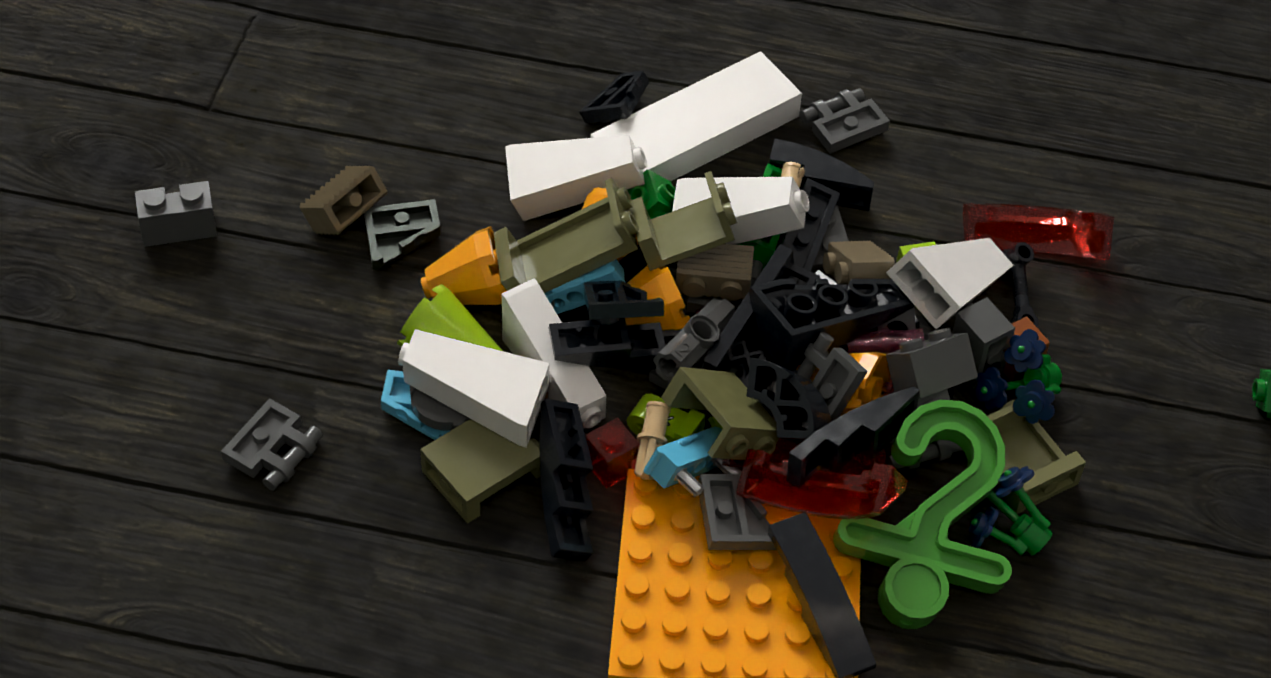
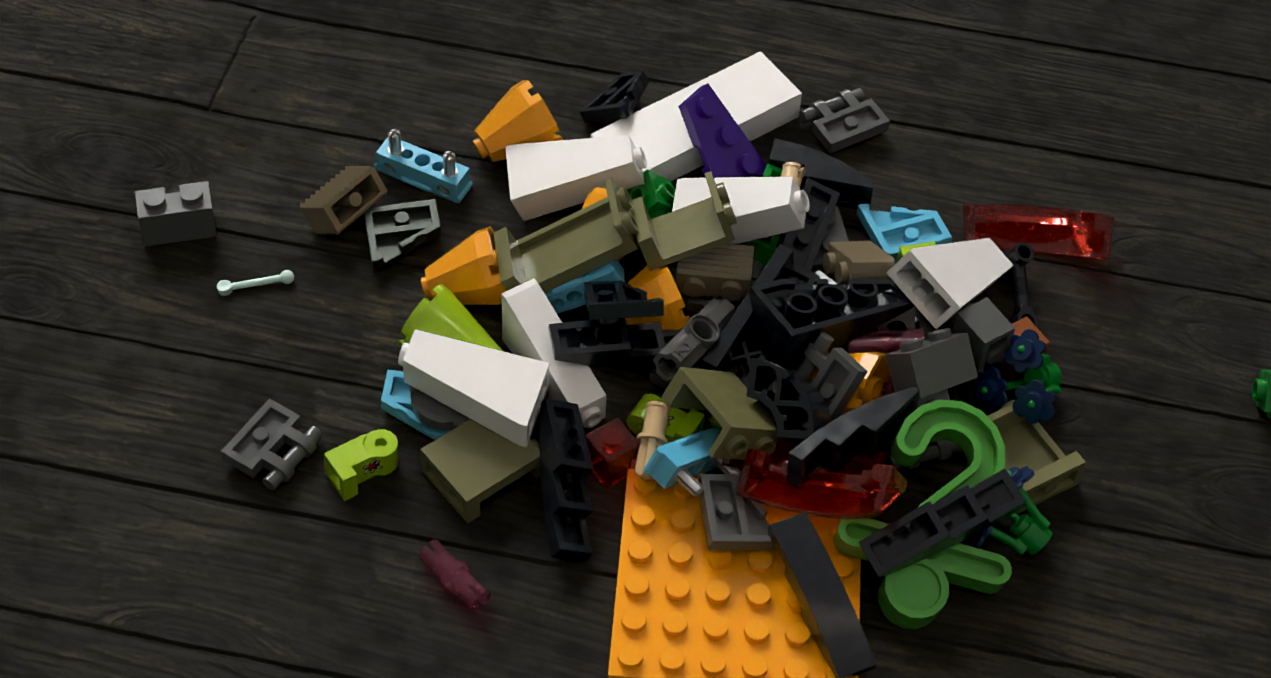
none -> light aqua hinge [217,270,294,296]
none -> lime leg [324,429,399,501]
none -> medium azure piece [374,129,473,203]
none -> clear pink pin [419,540,491,612]
none -> light orange cone [472,80,563,162]
none -> dark purple wing [678,83,767,178]
none -> medium azure wing [857,204,952,261]
none -> black slope [859,468,1027,578]

